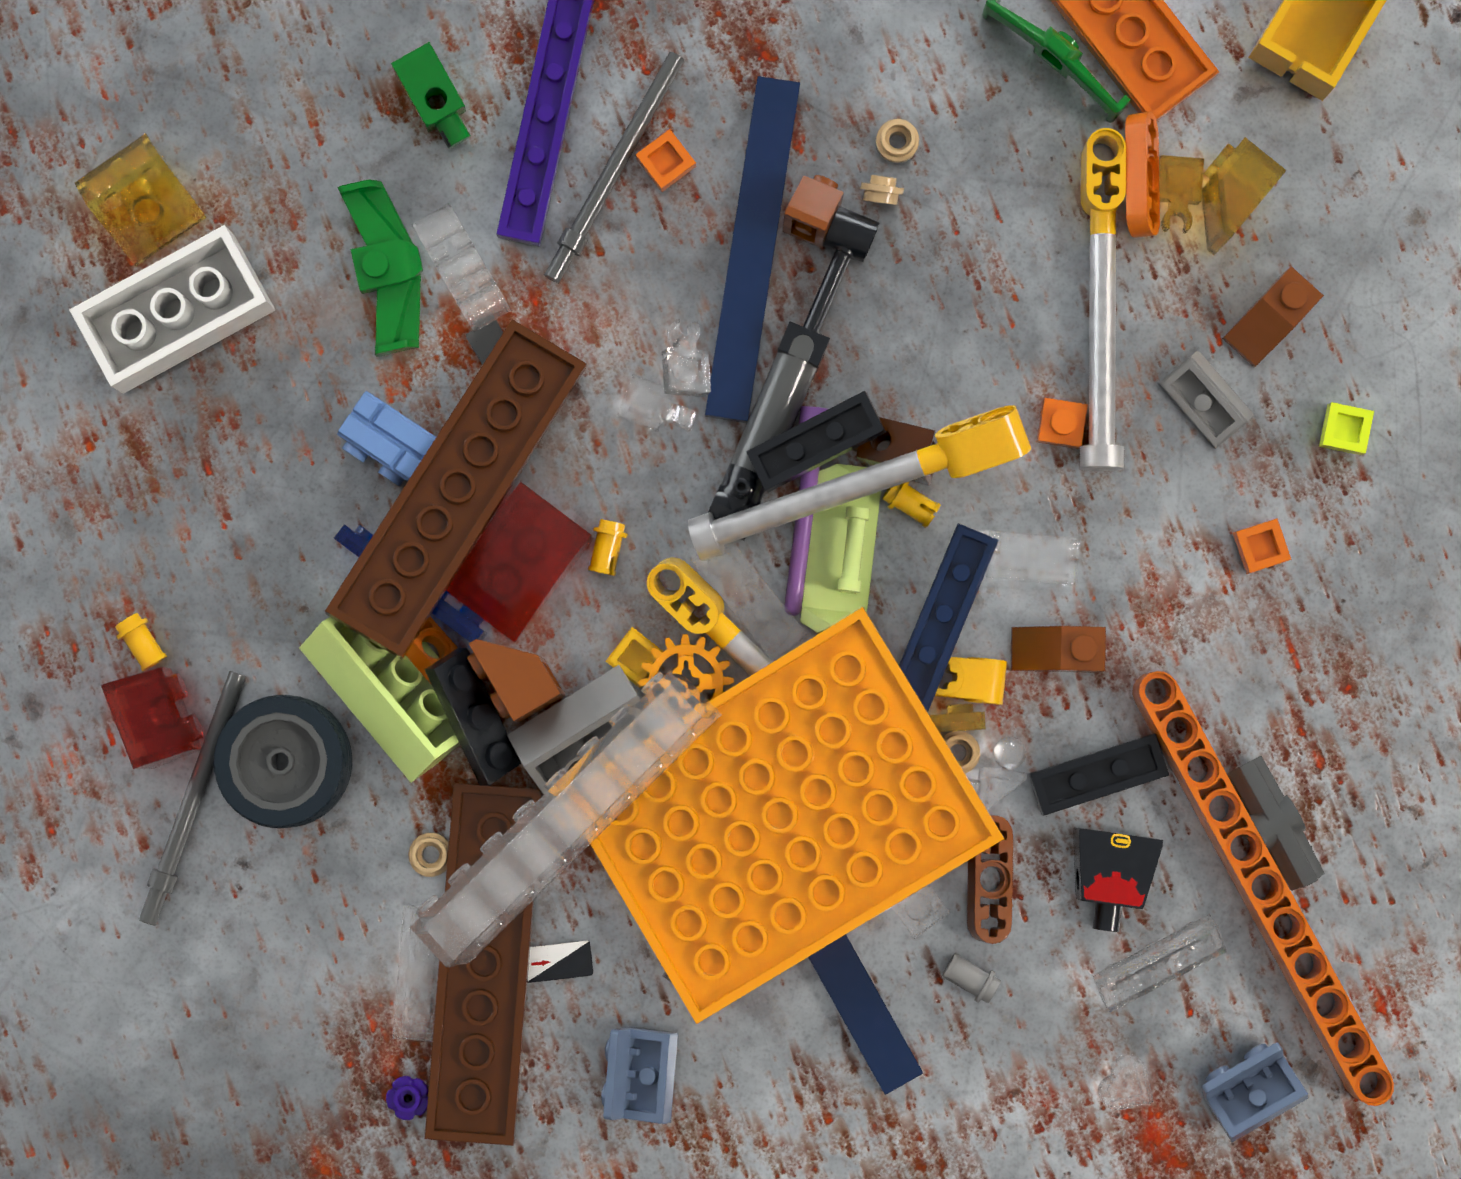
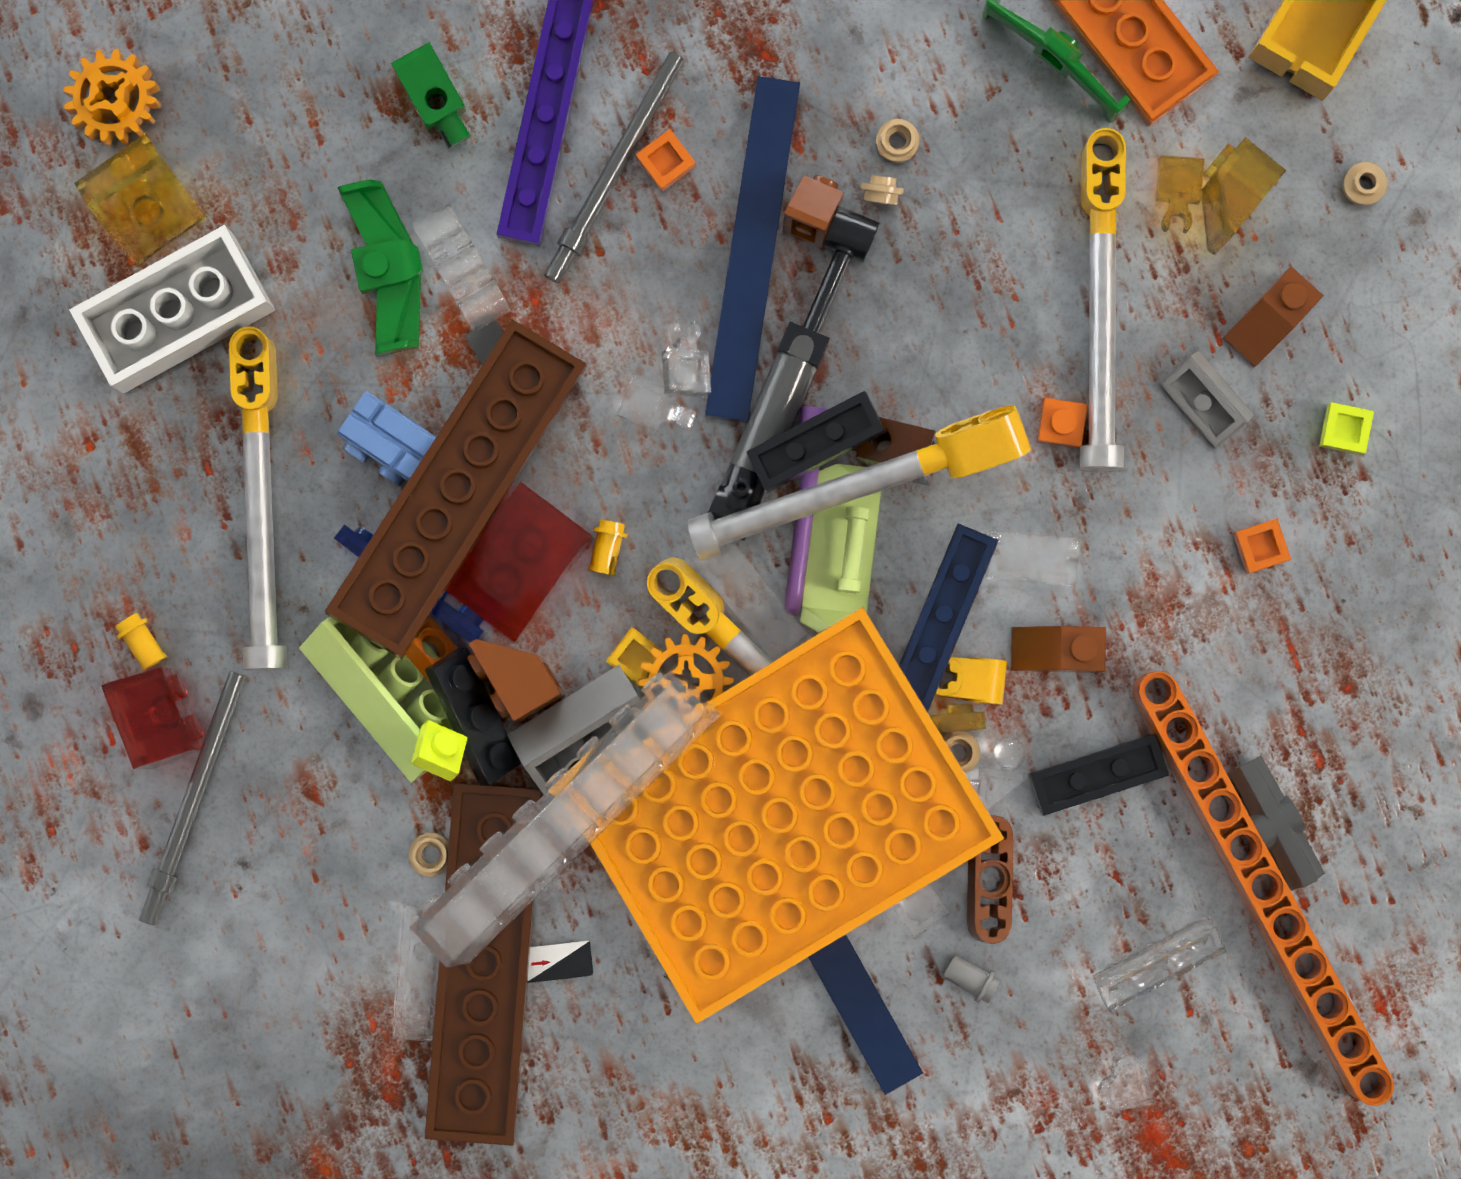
wheel [213,695,352,828] -> none
dark purple plate [386,1076,429,1120] -> none
sand blue bracket [601,1027,678,1124] -> none
yellow pin [882,482,941,528] -> none
torso [1073,827,1163,932] -> none
orange beam [1125,111,1160,238] -> none
sand blue bracket [1201,1042,1308,1142] -> none
none -> light orange gear [63,49,161,146]
none -> flat silver piece [229,326,288,670]
none -> neon yellow plate [411,720,468,781]
none -> tan plate [1343,162,1387,206]

